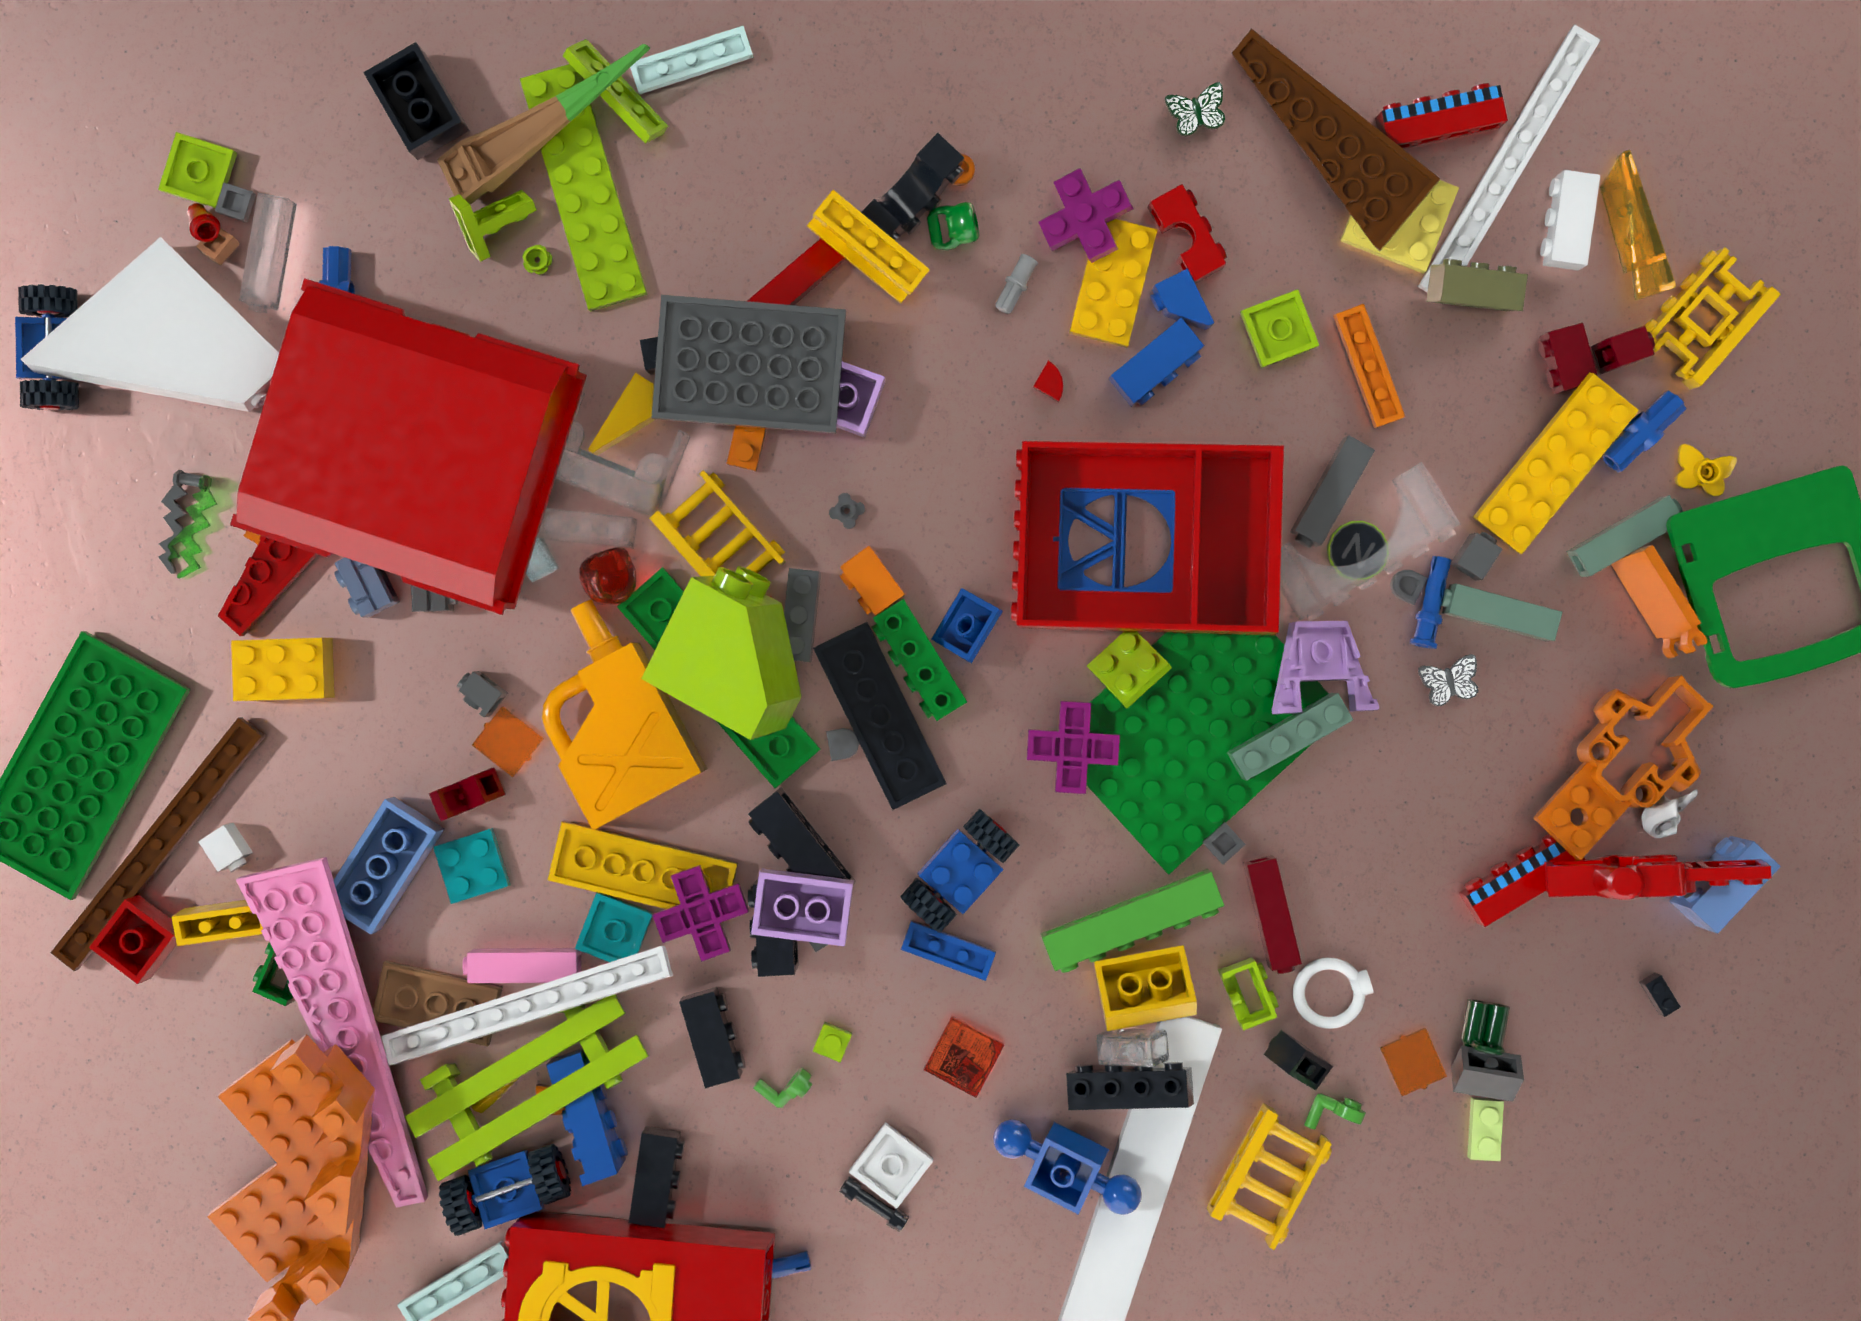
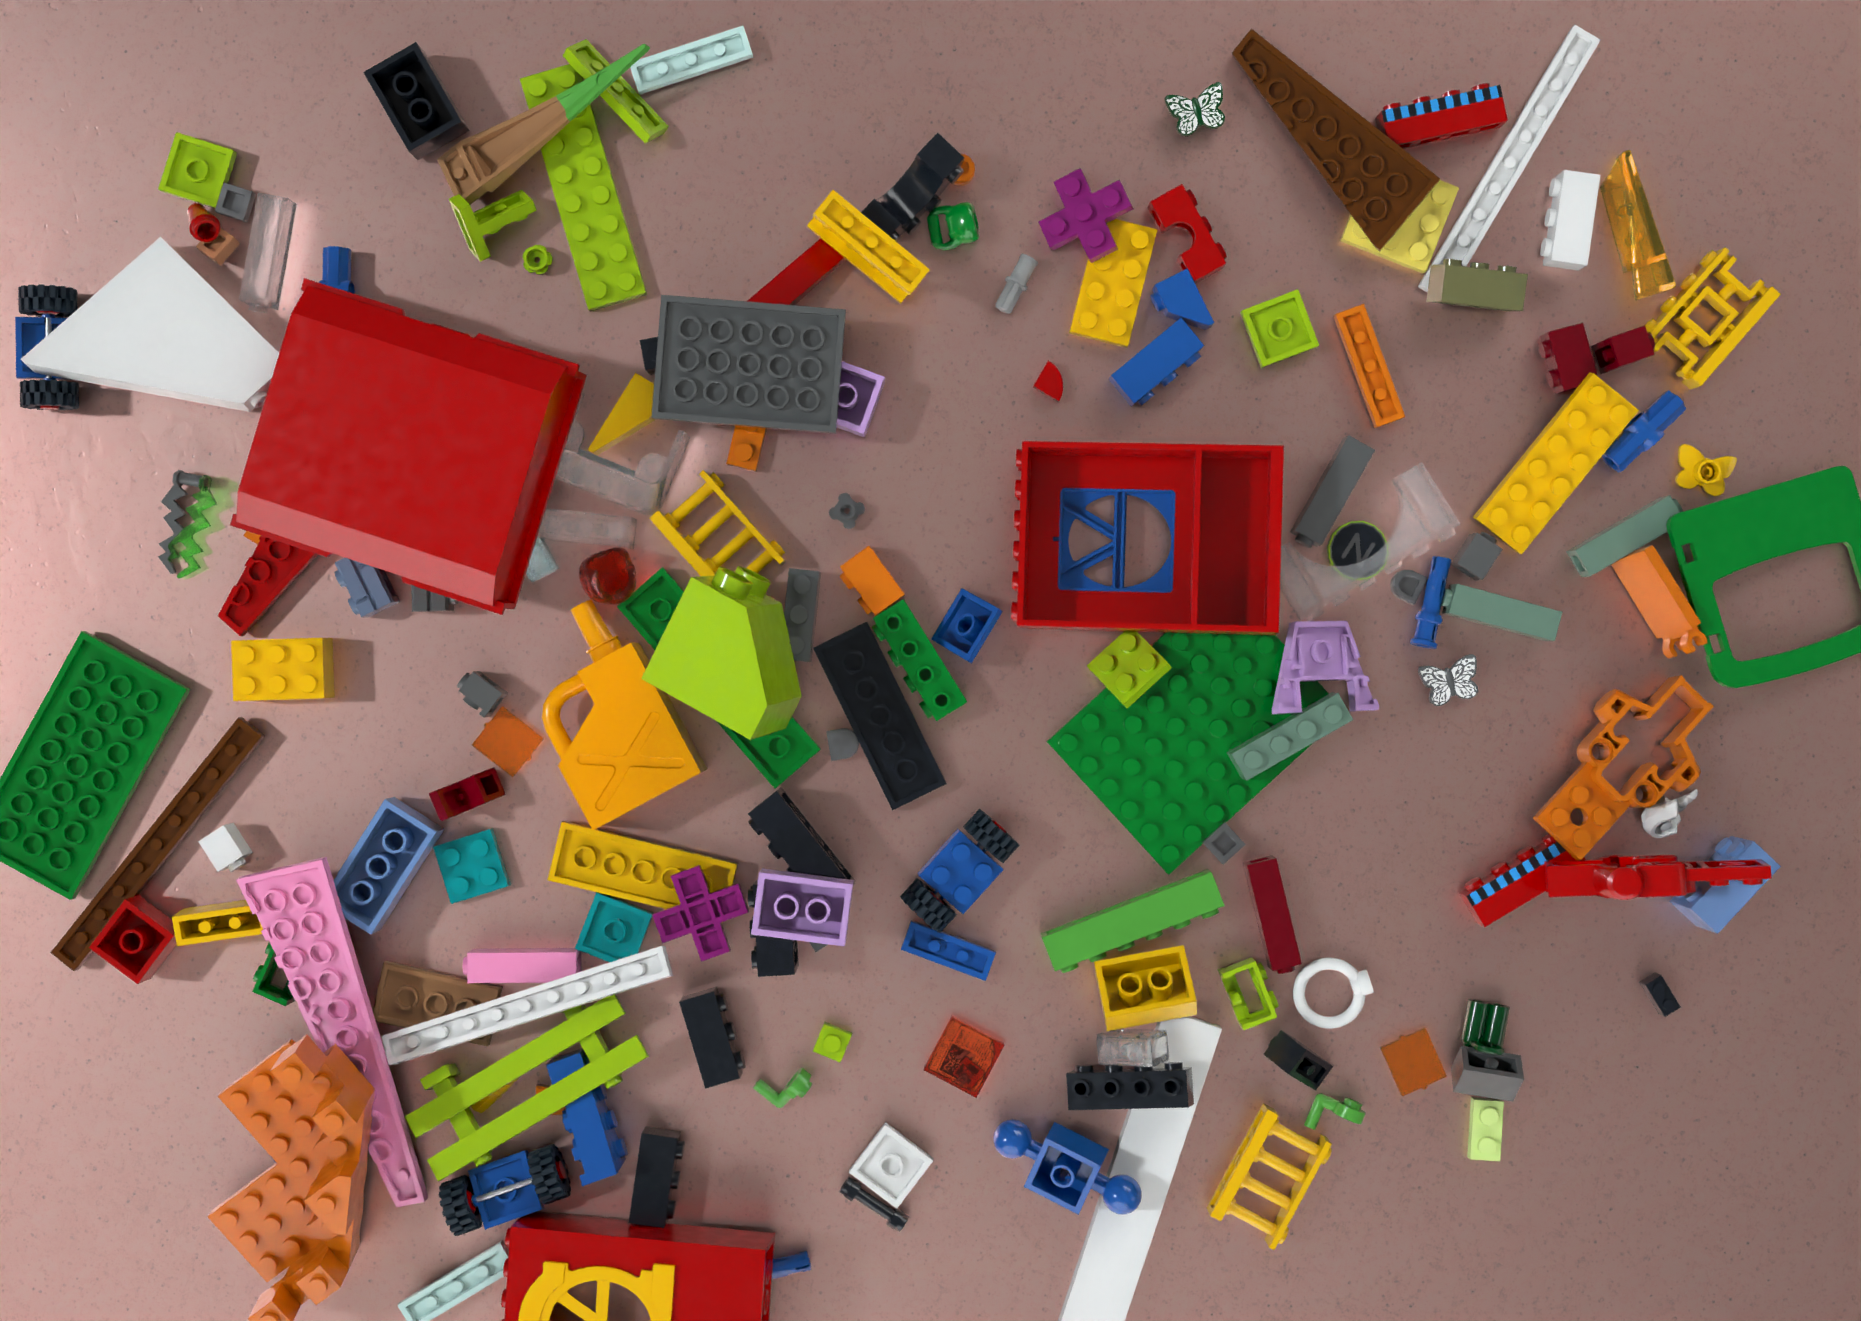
magenta plate [1026,701,1120,794] -> none

